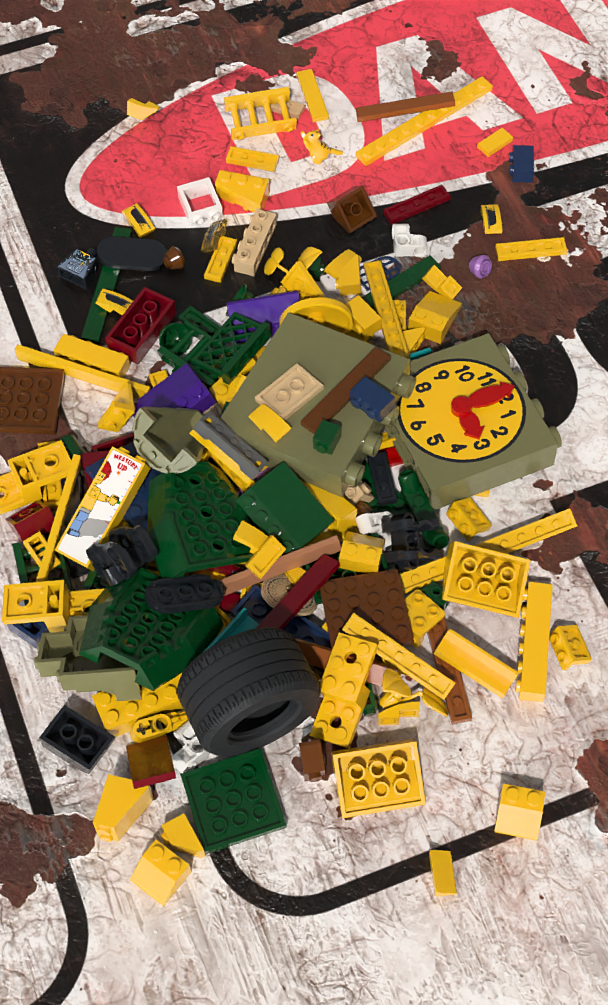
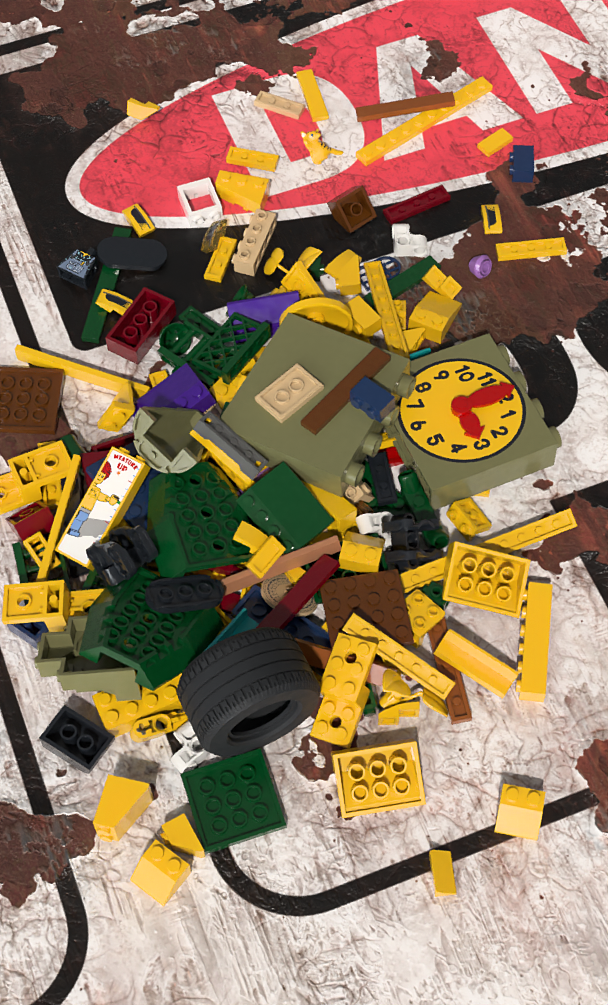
yellow brick [54,333,130,378] -> none
tile [126,736,176,789] -> none
reddish brown cone [163,246,185,269] -> none
yellow fence [224,87,297,140] -> none
yellow slope [248,404,292,443] -> none
reddish brown slope [299,739,325,782] -> none
dark green brick [313,420,341,455] -> none
yellow bracket [549,625,592,670] -> none

